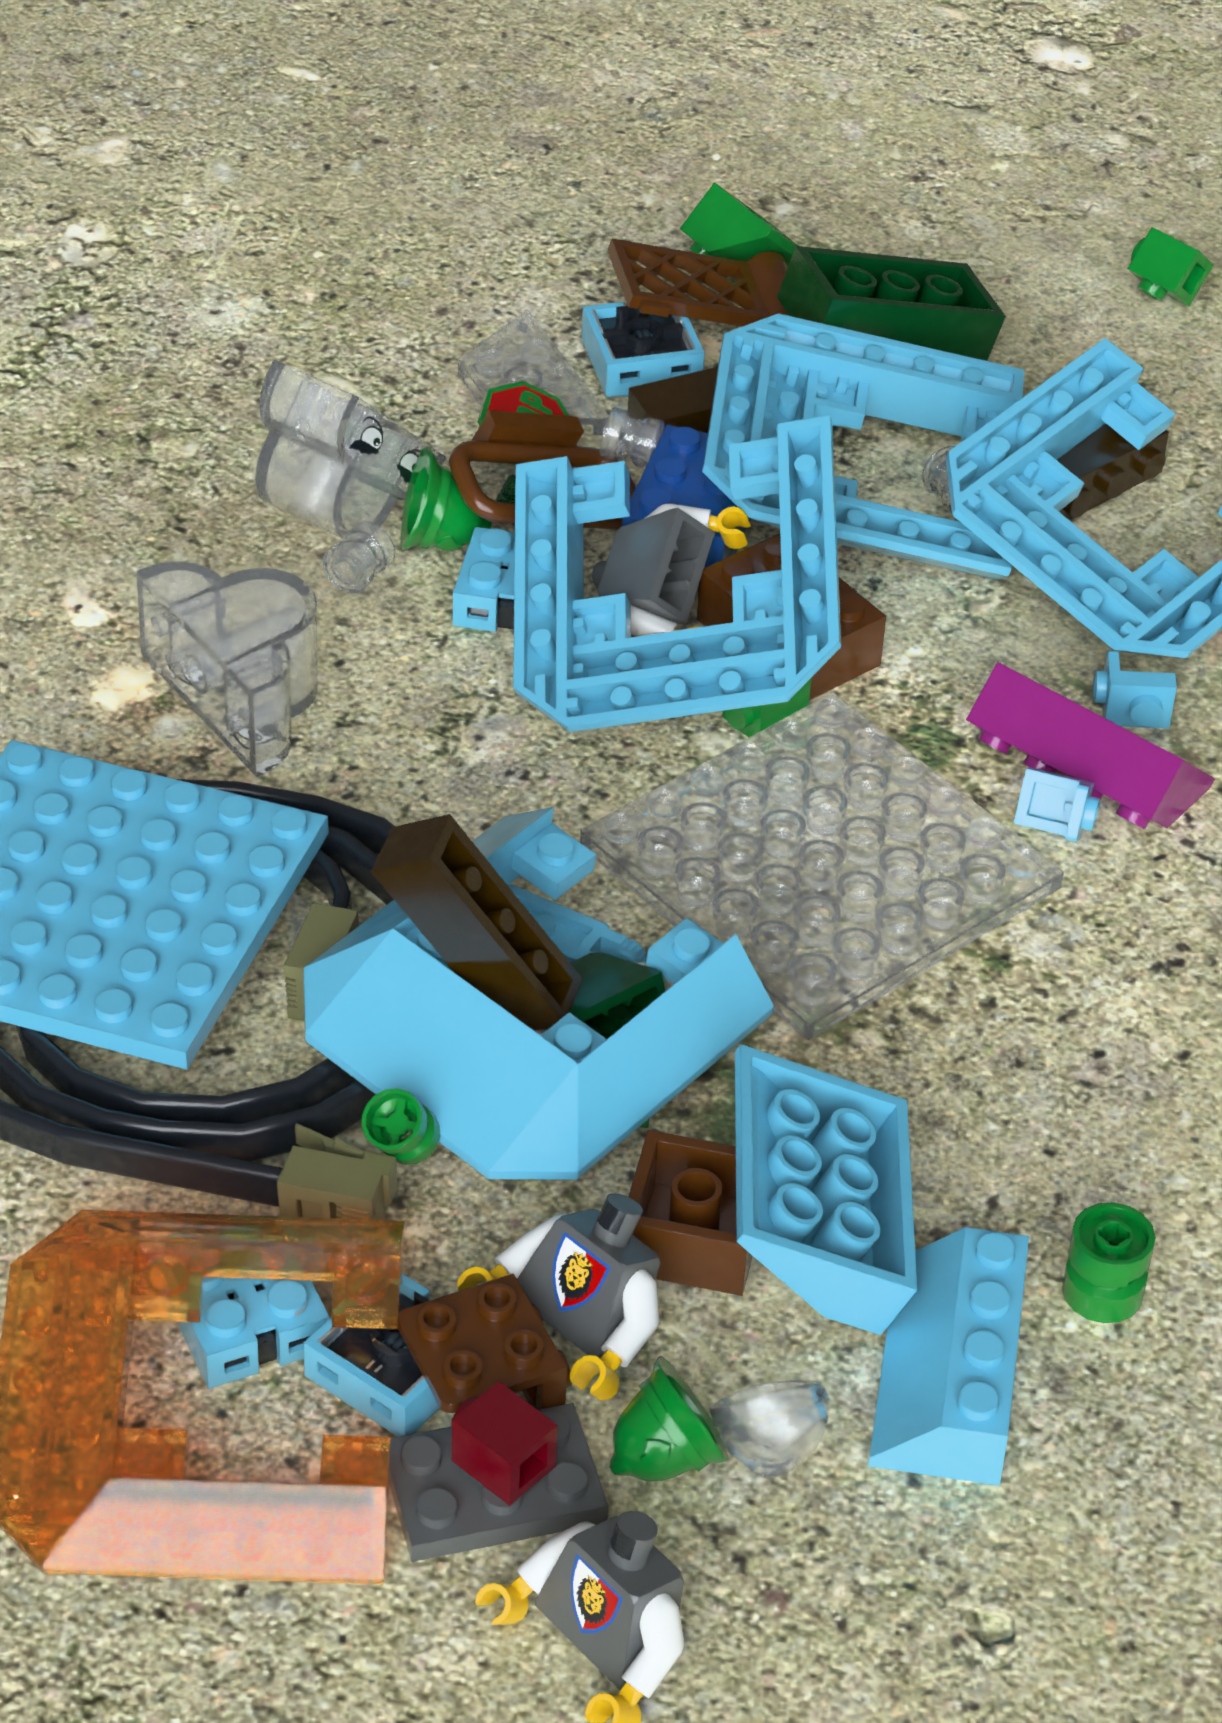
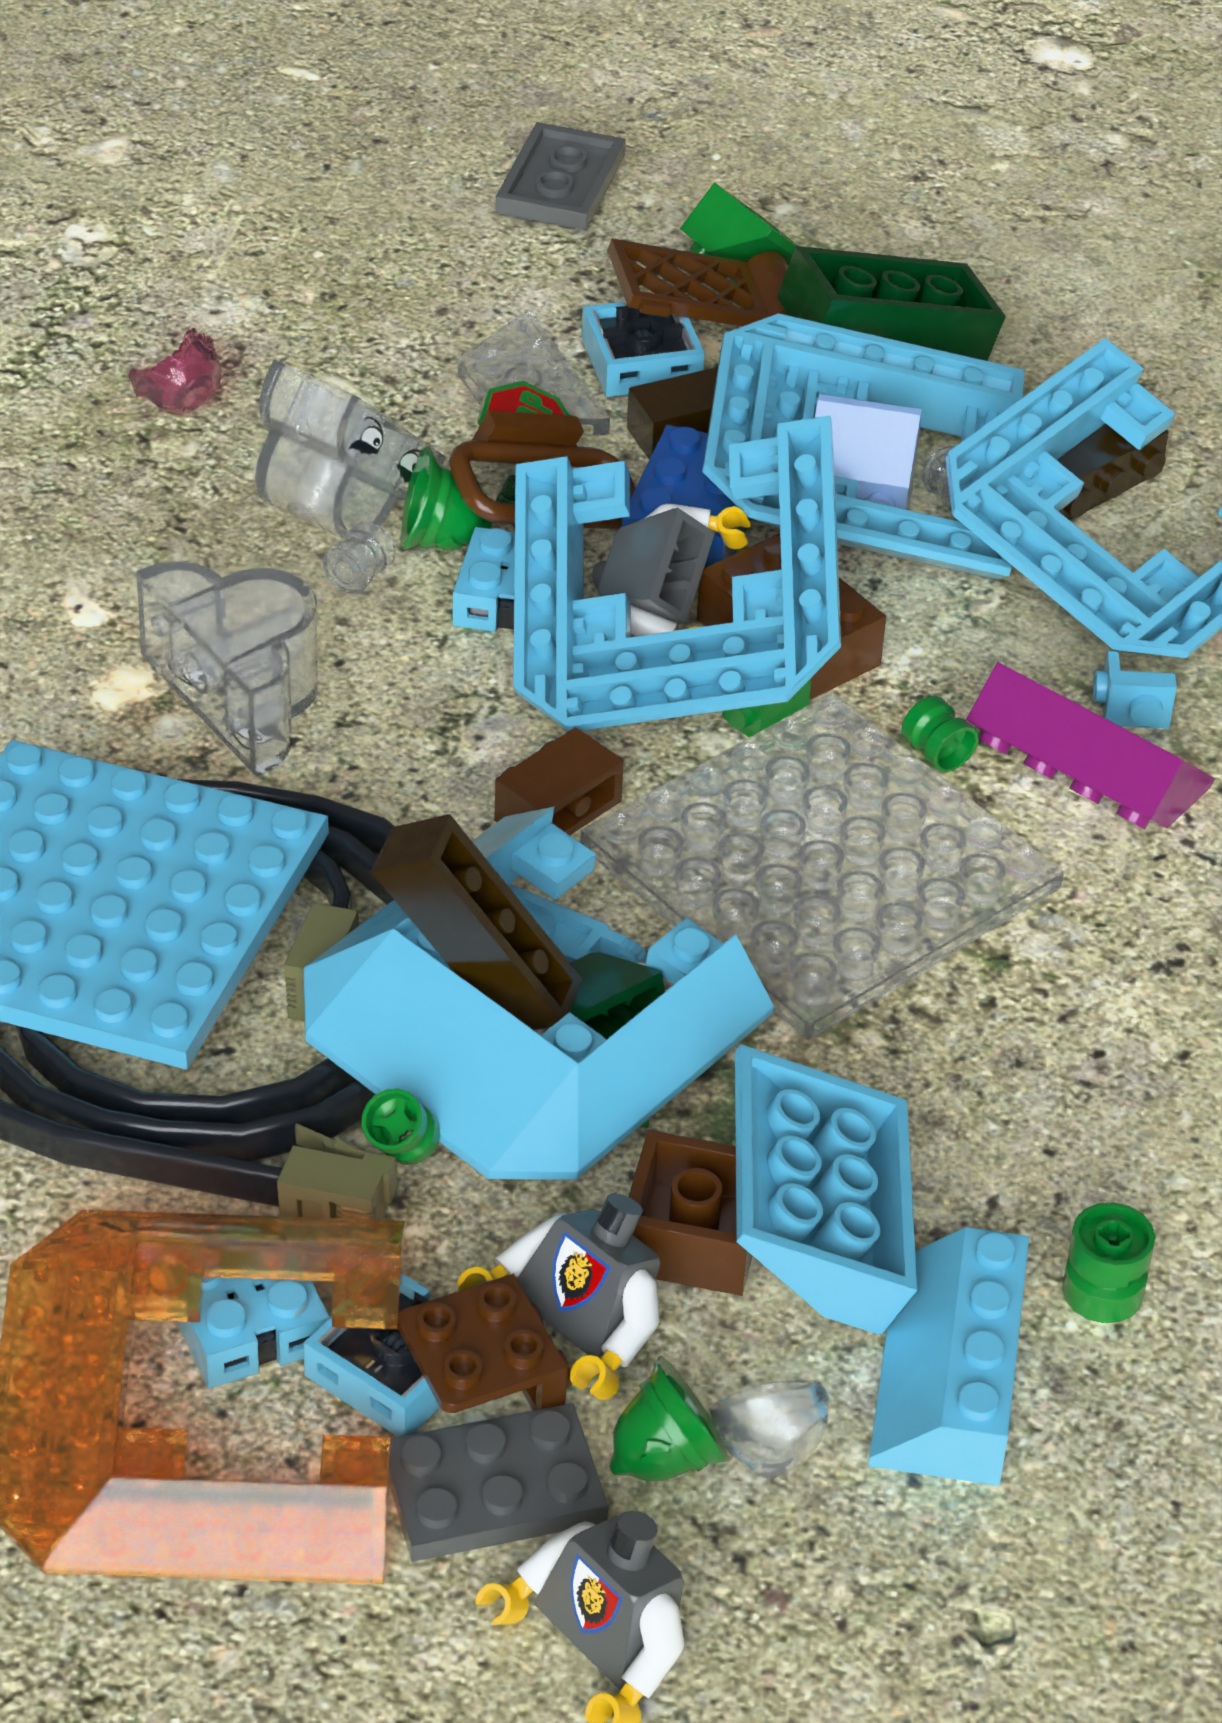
dark red brick [451,1381,558,1506] -> none
clear wheel [599,407,665,469] -> none
bracket [1014,767,1101,842] -> none
green brick [1127,227,1214,307] -> none
none -> clear pink hair [128,328,222,414]
none -> reddish brown brick [494,727,624,835]
none -> dark grey plate [495,122,626,230]
none -> light blue slope [815,394,922,510]
none -> green wheel [901,695,979,772]

